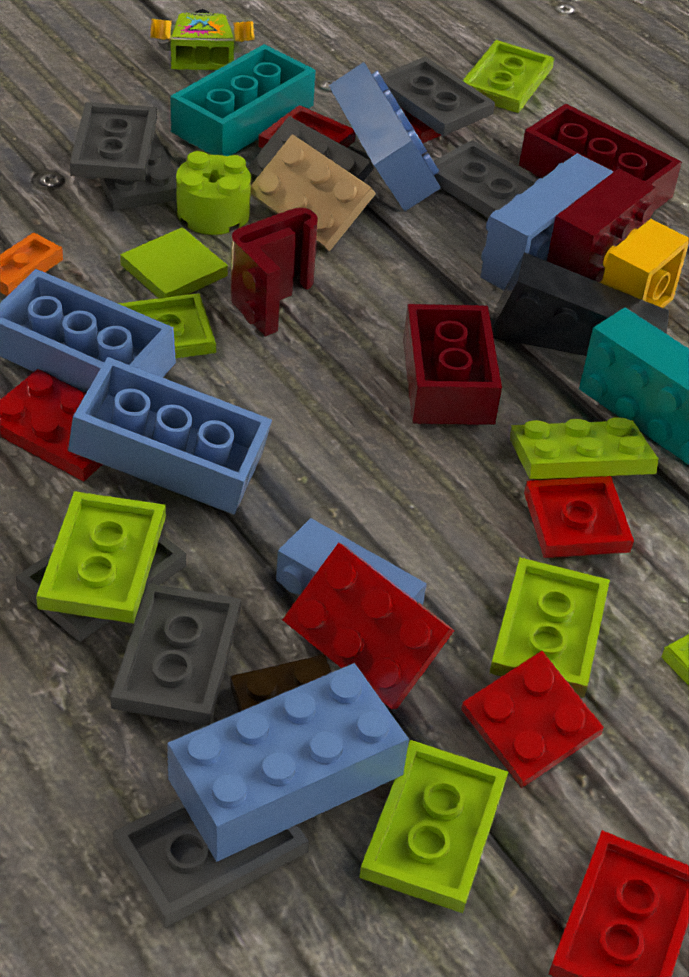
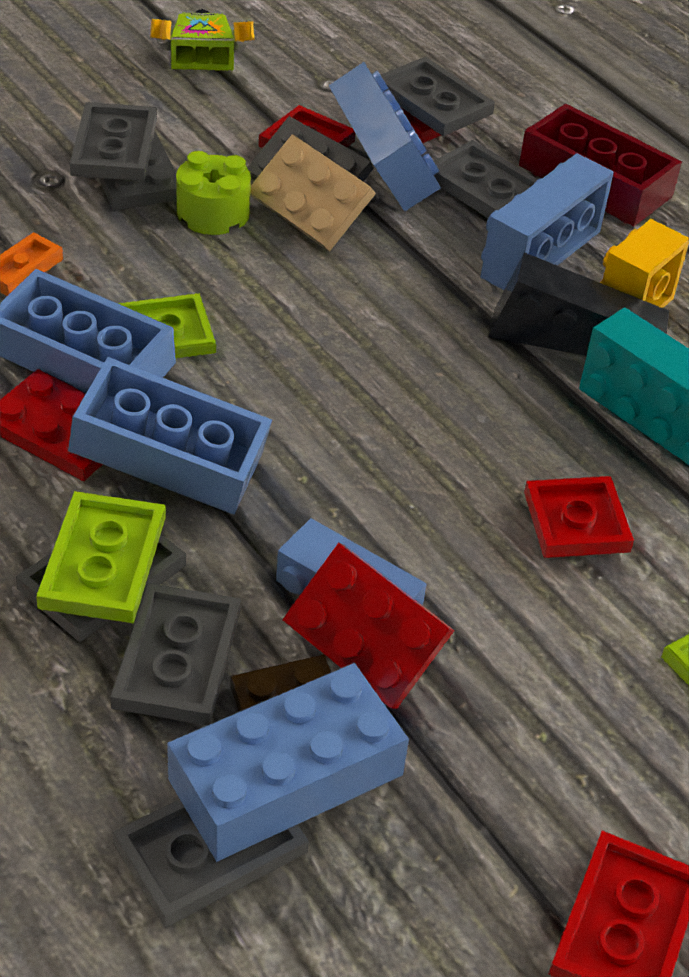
lime tile [120,227,228,298] -> none
teal brick [170,44,316,156] -> none
dark red piece [231,208,318,337] -> none
lime plate [359,740,508,914] -> none
dark red brick [403,304,502,425] -> none
red plate [461,651,604,789] -> none
lime tile [462,40,554,113] -> none
lime plate [489,557,610,698] -> none
lime plate [510,417,658,479] -> none
dark red brick [547,168,656,283] -> none

